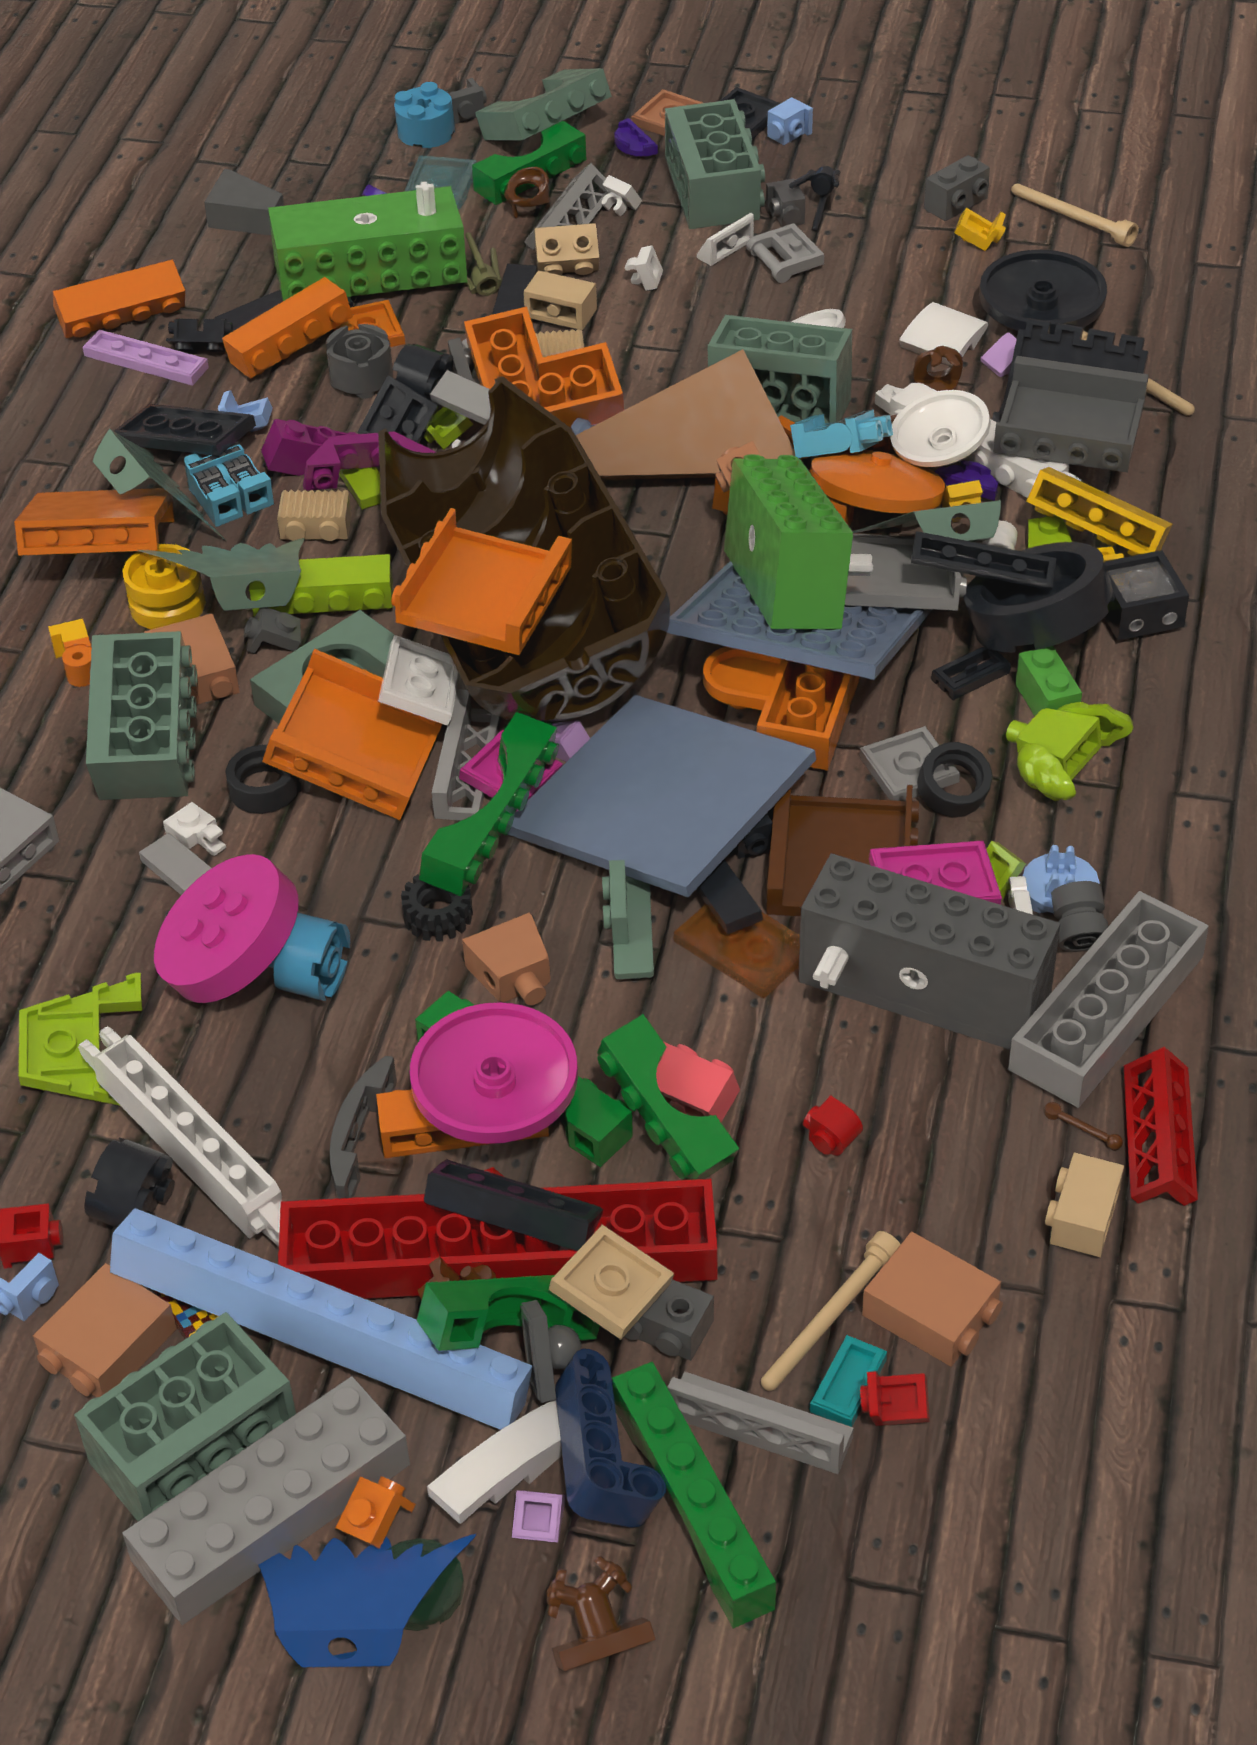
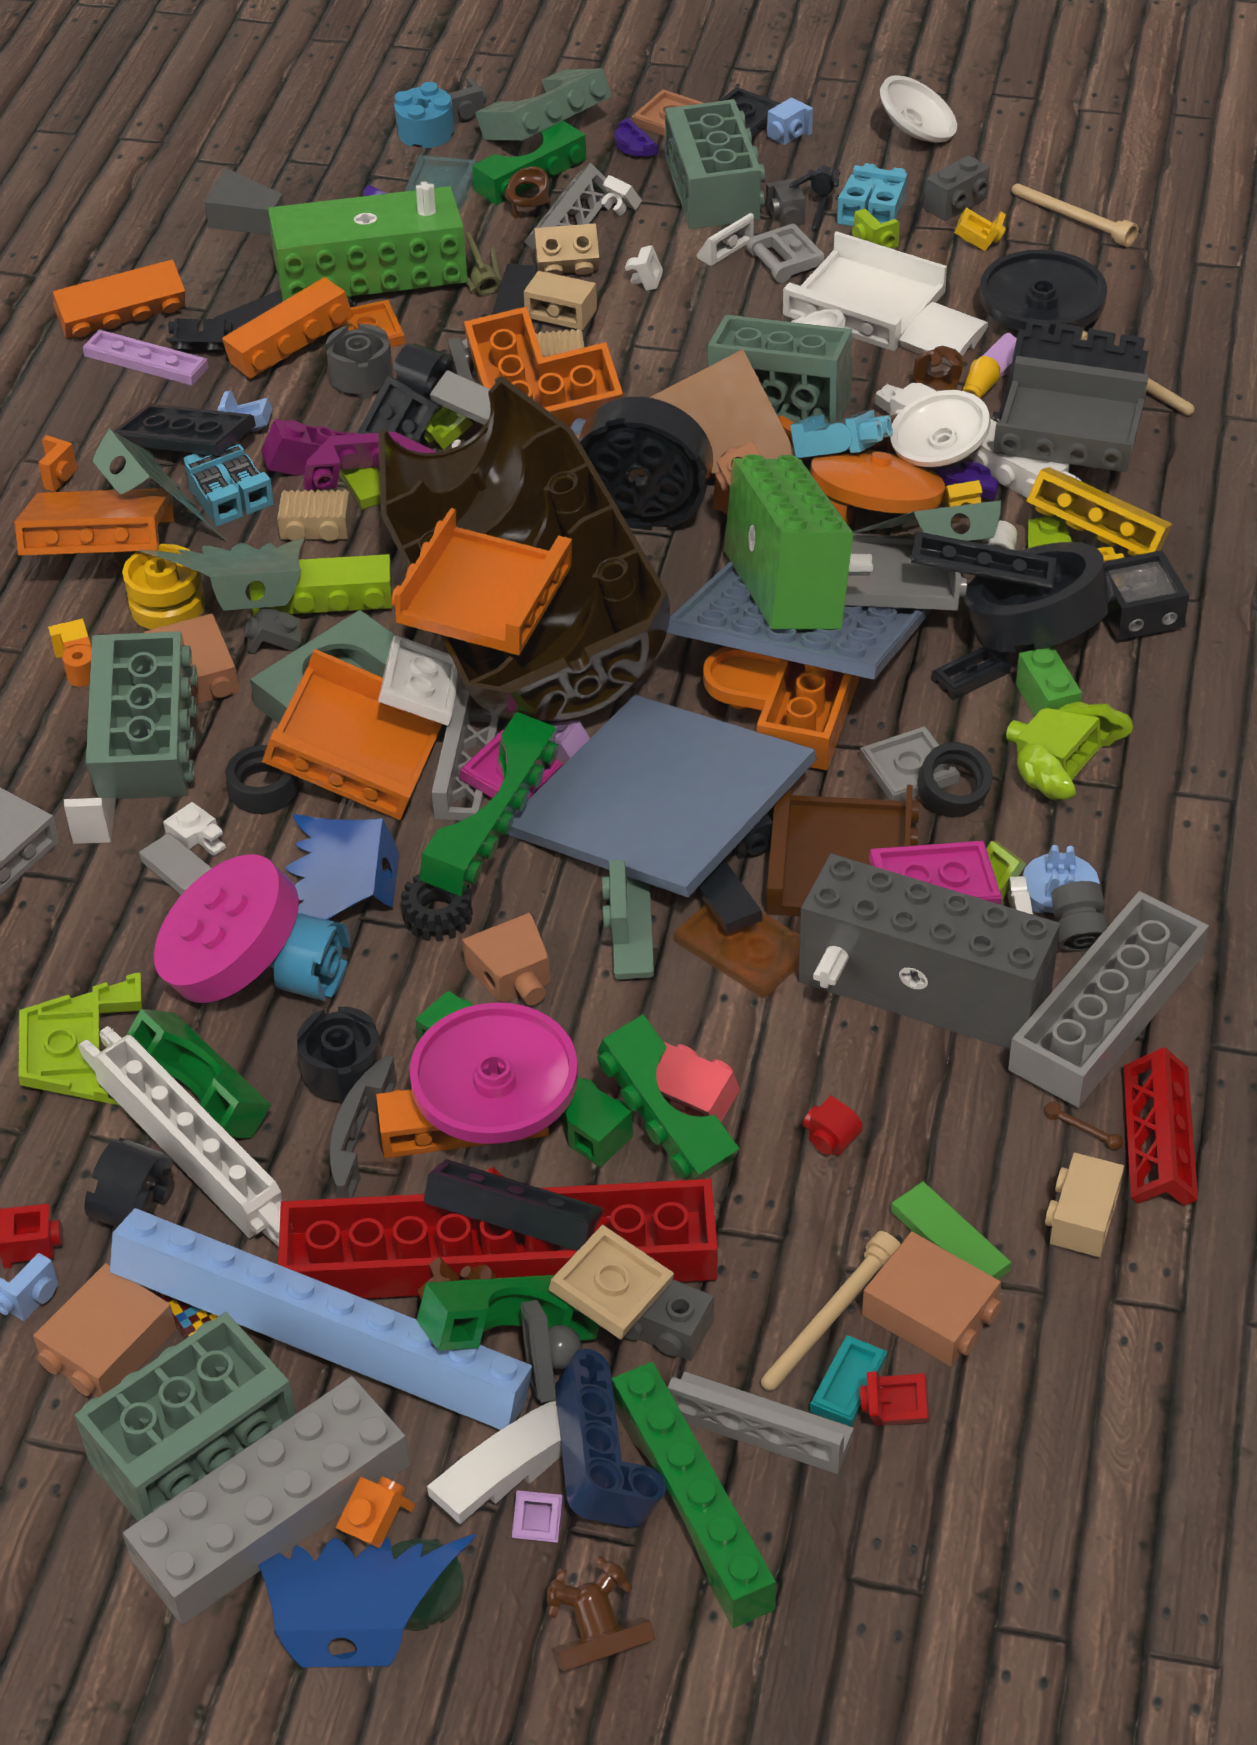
none -> orange bracket [38,435,78,492]
none -> white slope [64,797,116,844]
none -> green arch [126,1009,271,1138]
none -> piece [286,814,399,920]
none -> black brick [297,1006,382,1104]
none -> black brick [578,397,713,531]
none -> white panel [783,231,947,351]
none -> medium azure hips [837,163,908,226]
none -> lime bracket [852,208,900,249]
none -> white dish [880,75,957,143]
none -> bright green tile [891,1181,1012,1280]
none -> yellow cone [962,356,1001,399]

